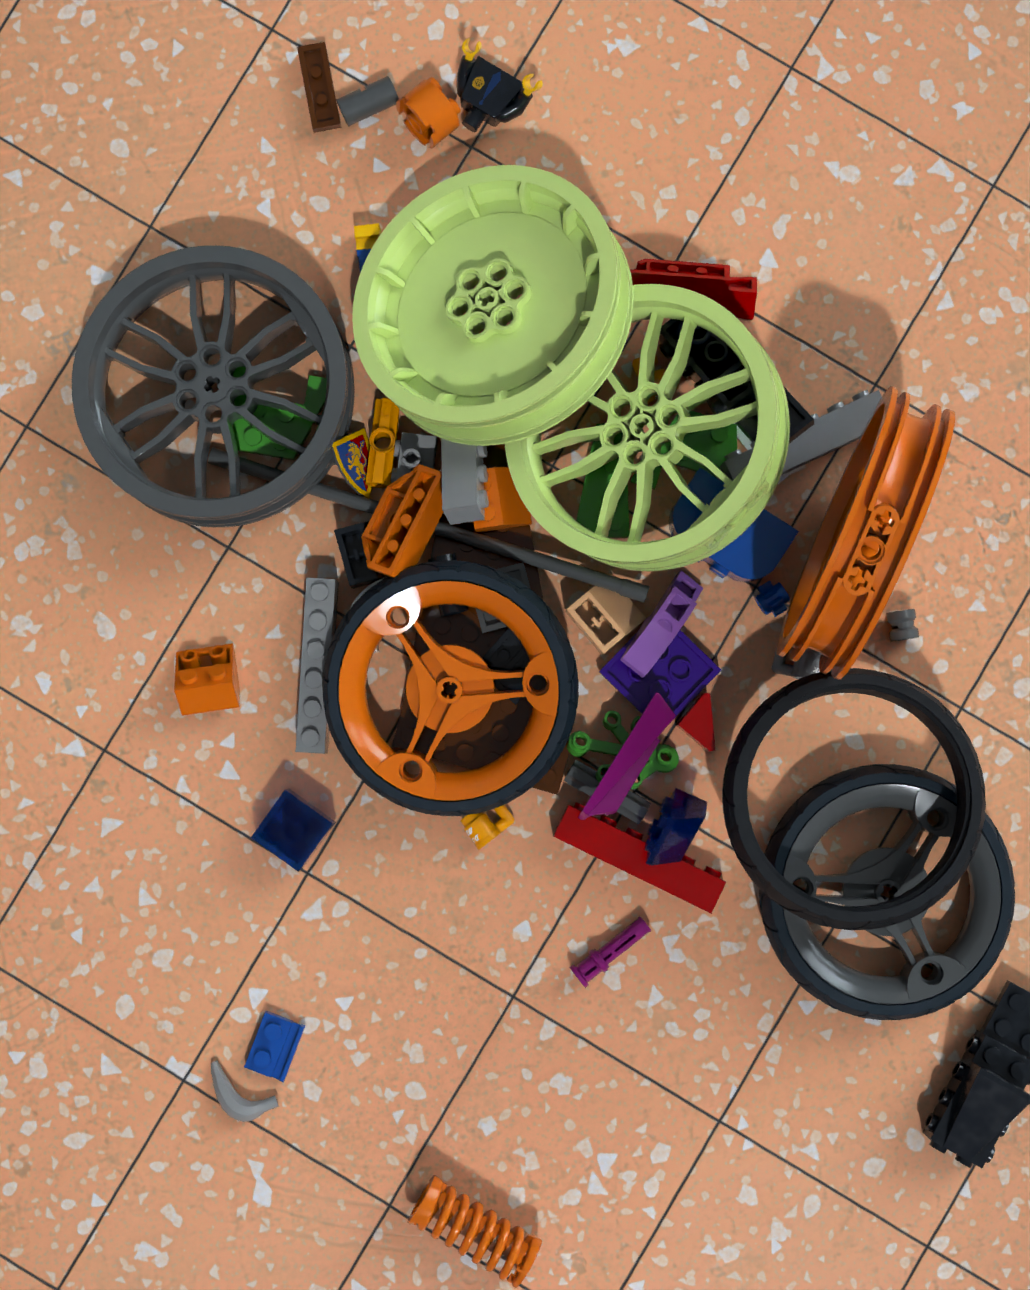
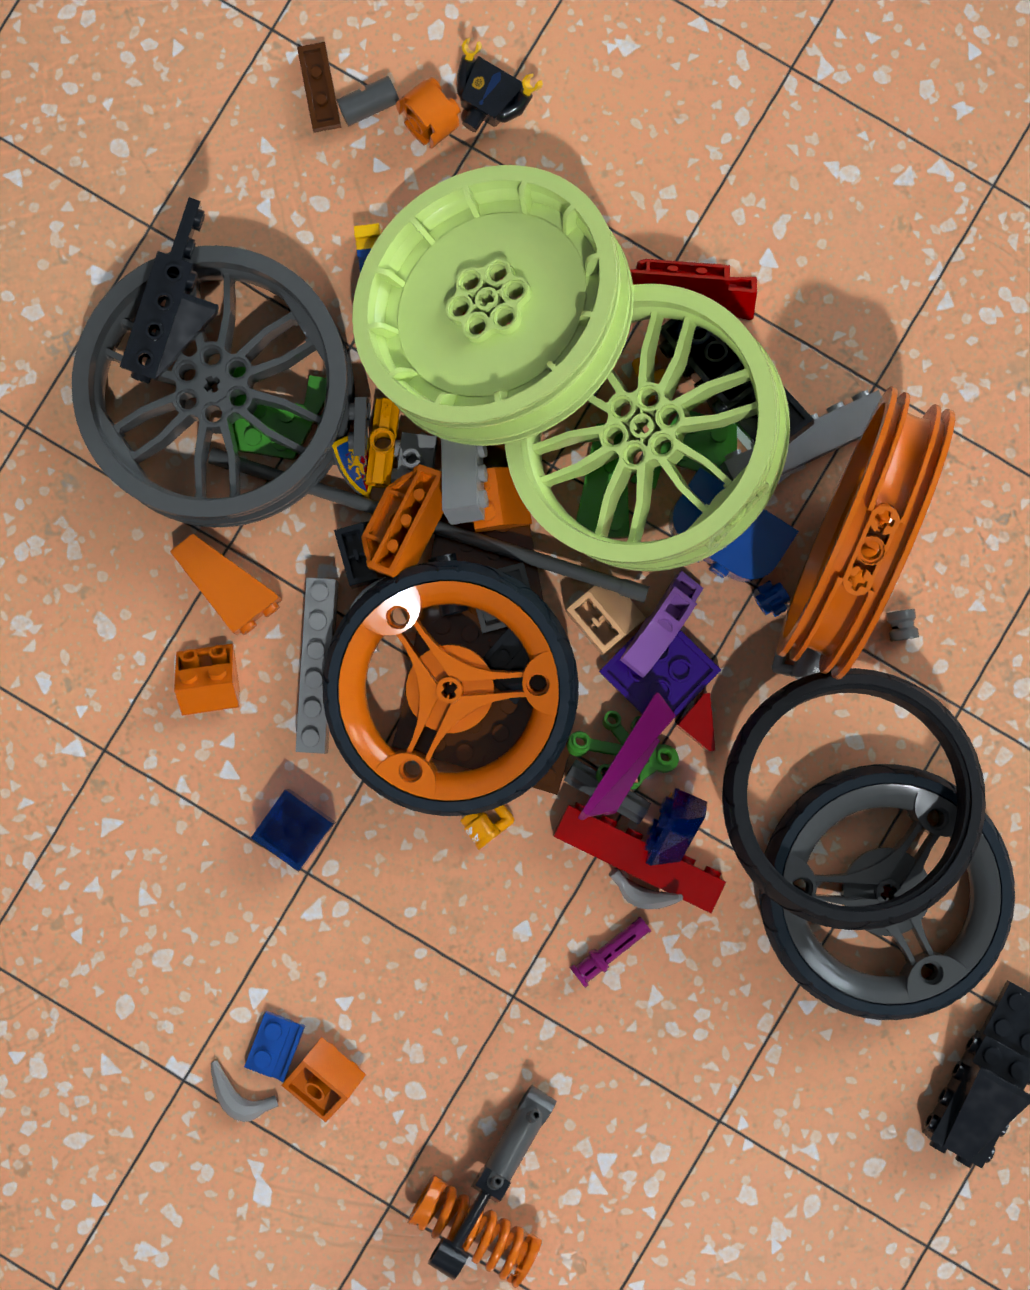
none -> black wedge [120,197,219,384]
none -> orange slope [170,534,282,635]
none -> orange slope [281,1037,367,1122]
none -> dark grey plate [348,397,371,456]
none -> piece [428,1085,557,1280]
none -> light grey piece [609,868,683,909]

